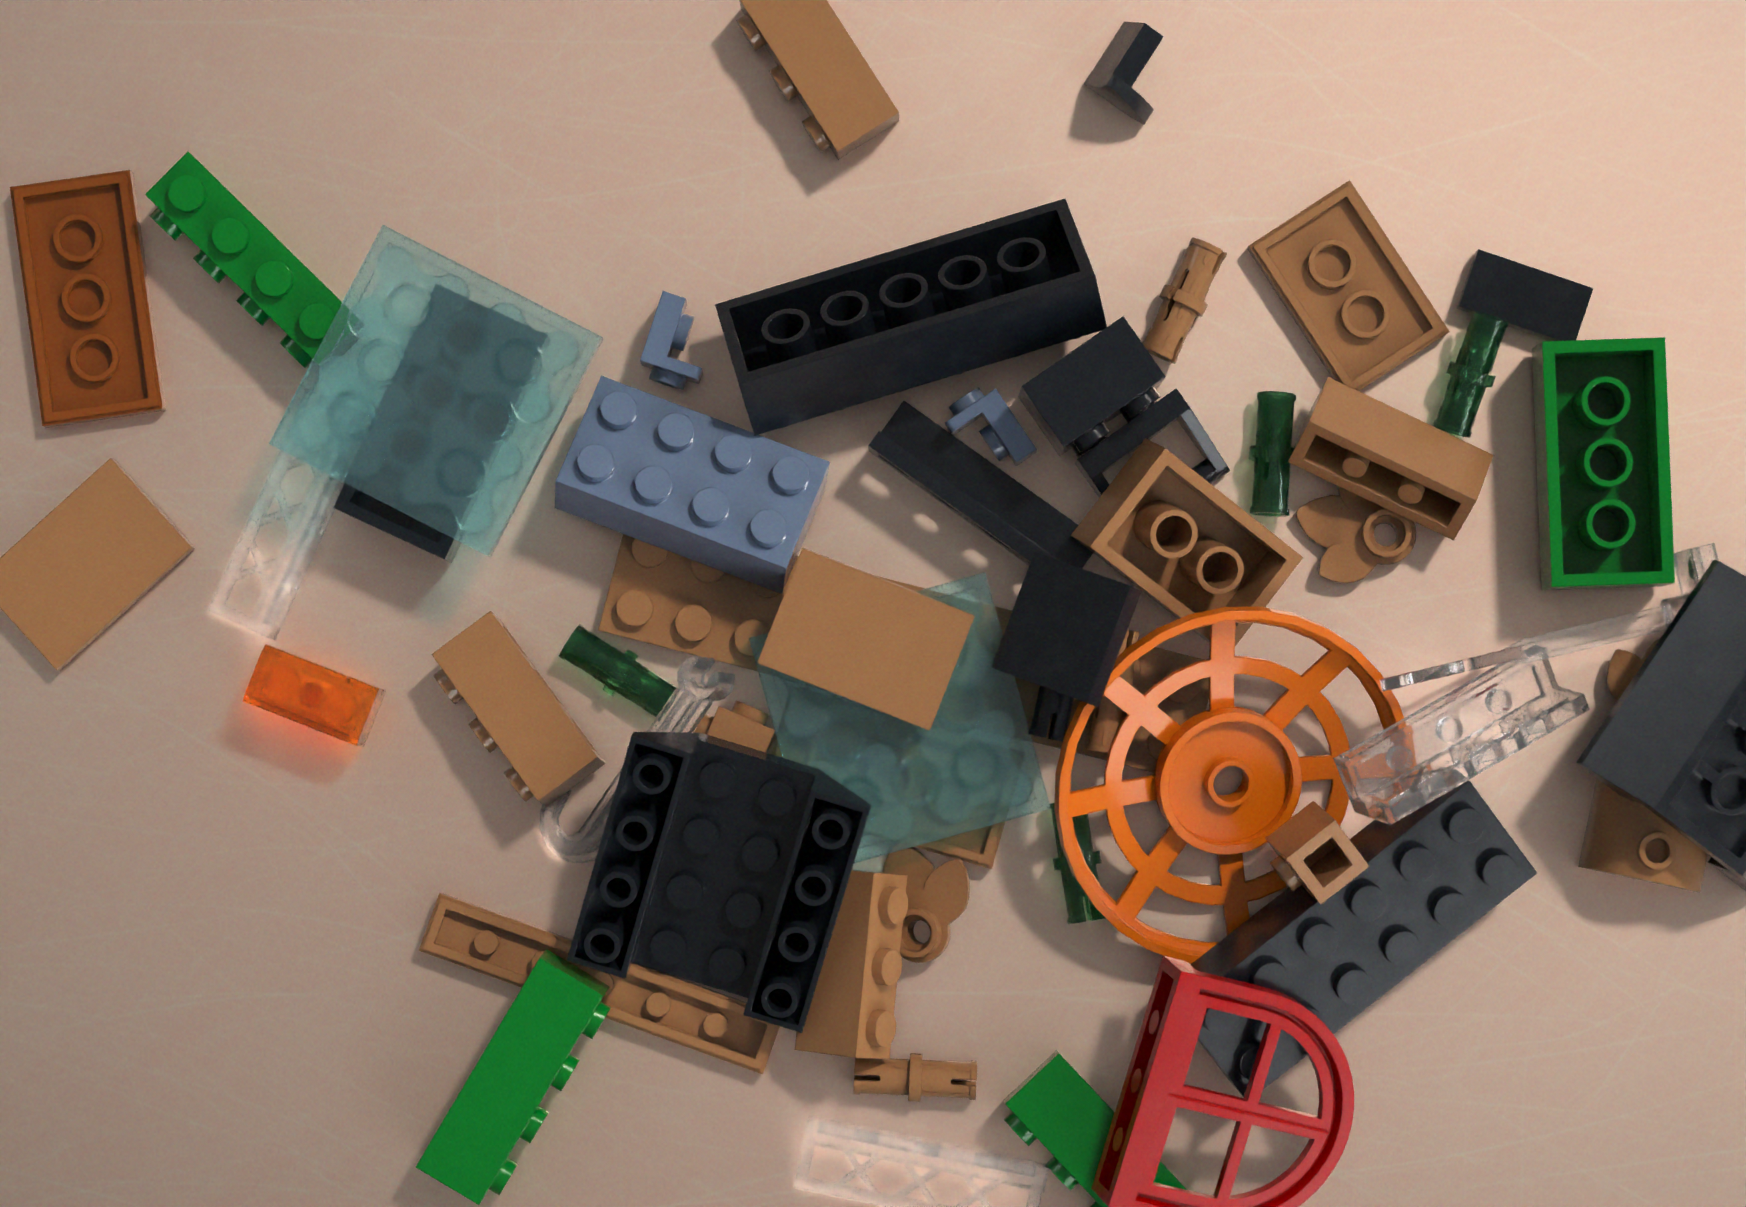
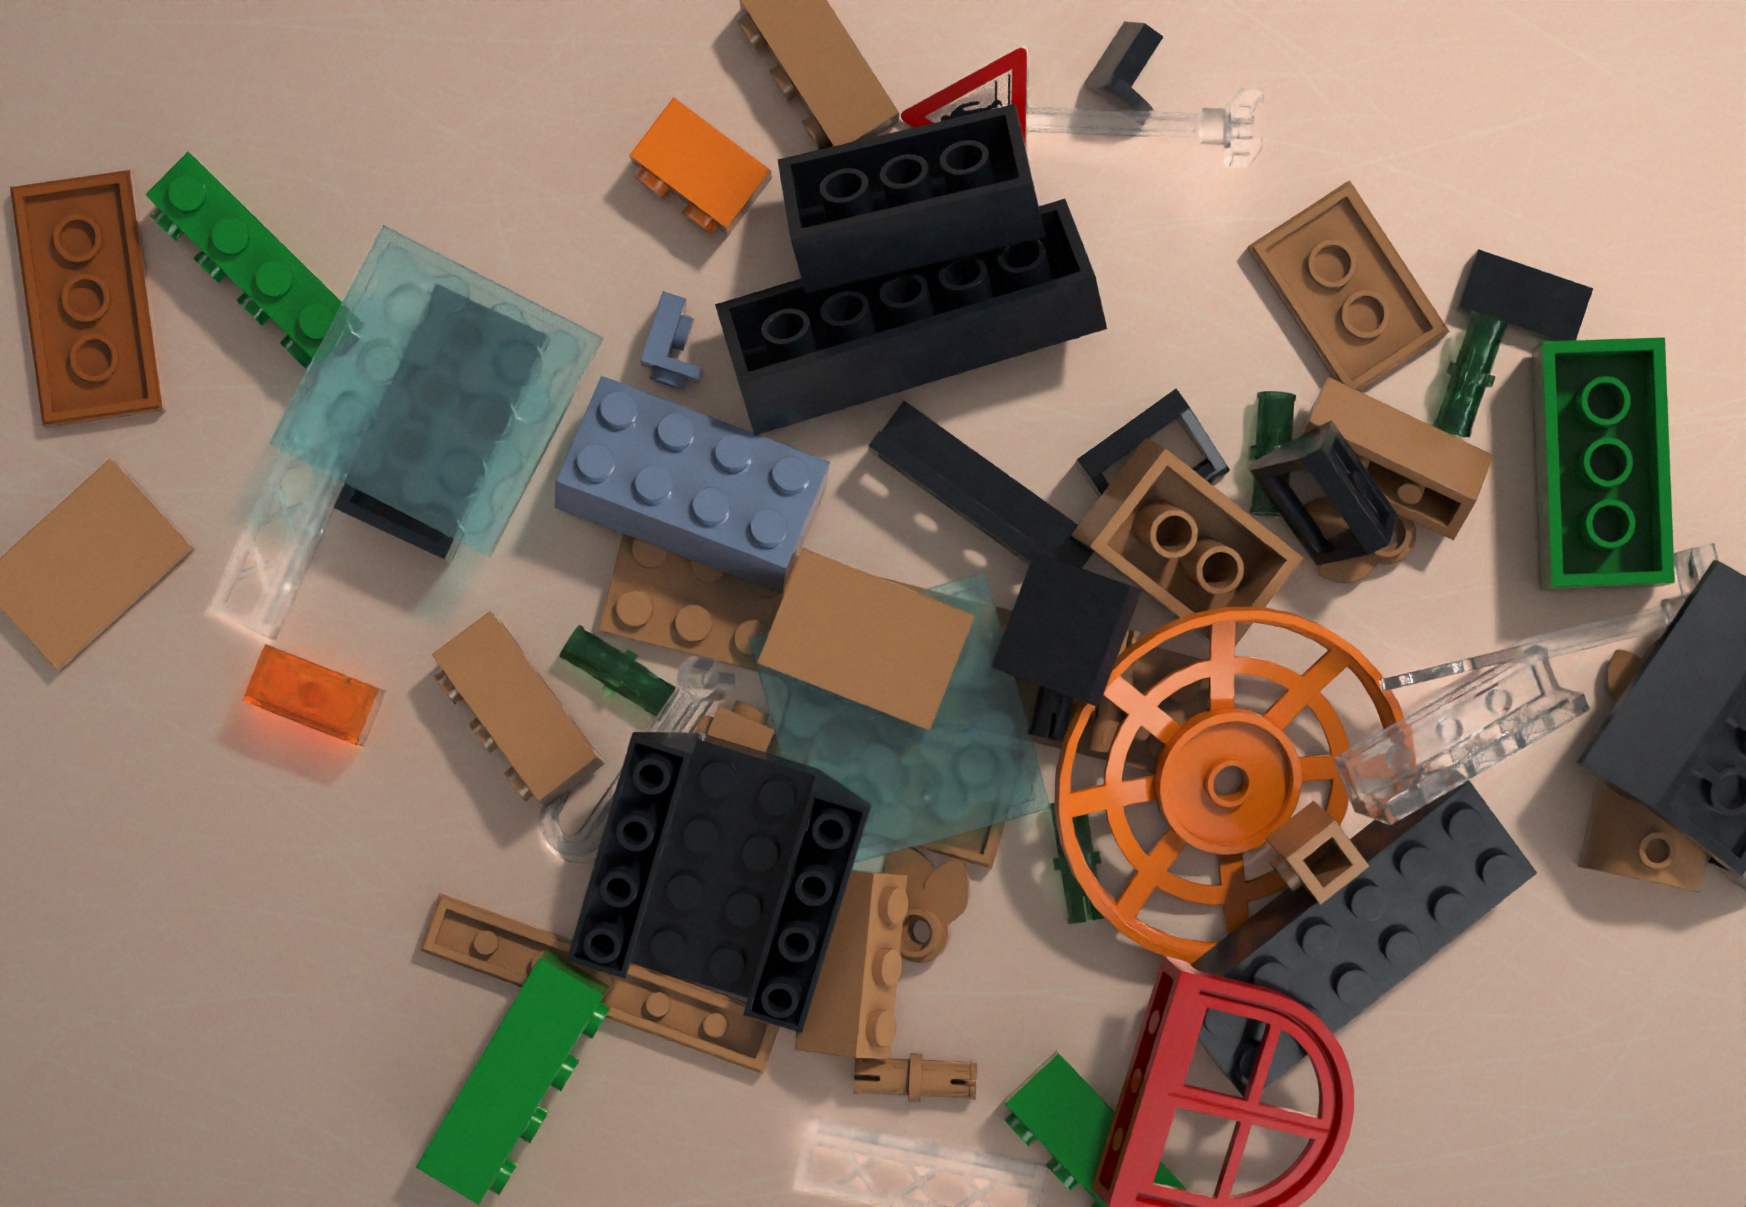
sand blue bracket [945,387,1037,466] -> none
black brick [1018,316,1166,457] -> none
medium nougat pin [1143,238,1227,364] -> none
none -> orange brick [629,97,772,236]
none -> black brick [777,104,1046,293]
none -> clear piece [901,46,1264,168]
none -> black tile [1249,420,1399,566]

